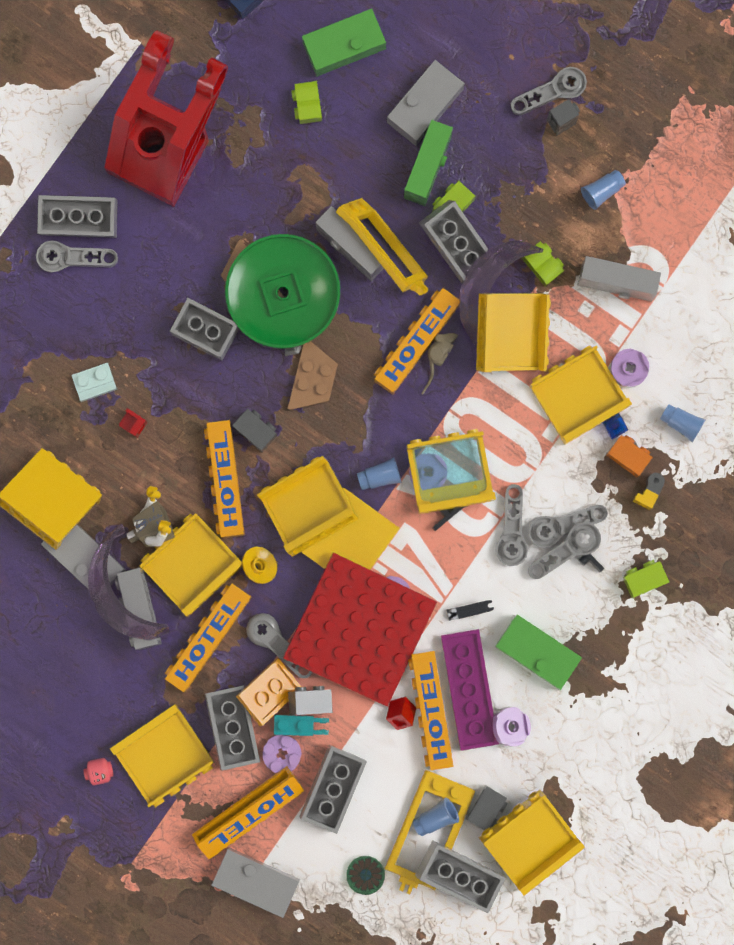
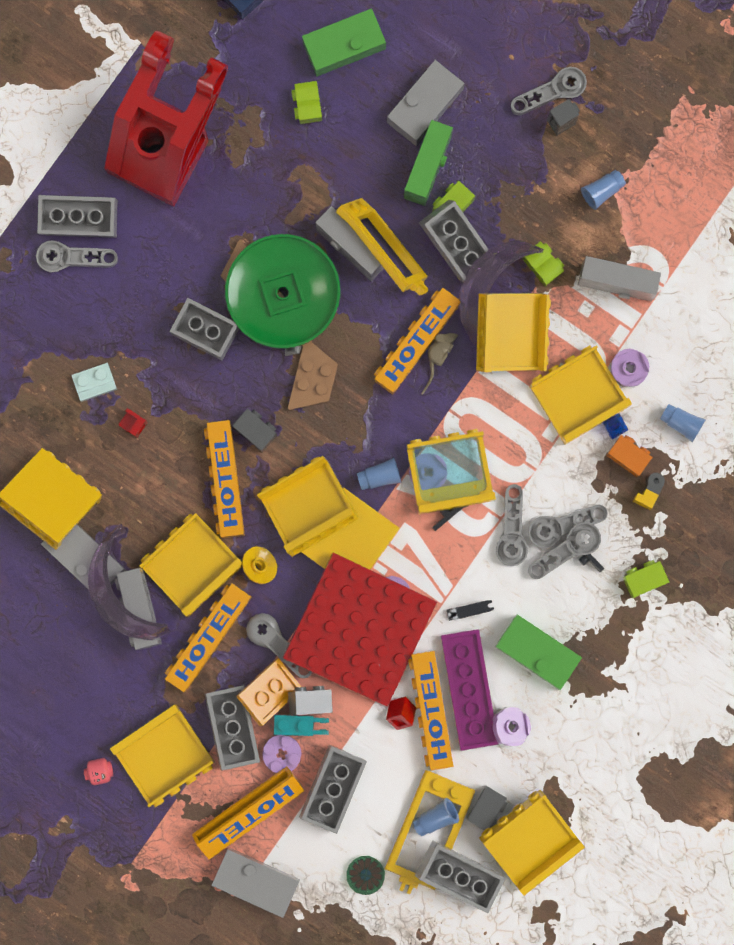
torso [127,486,175,547] -> none

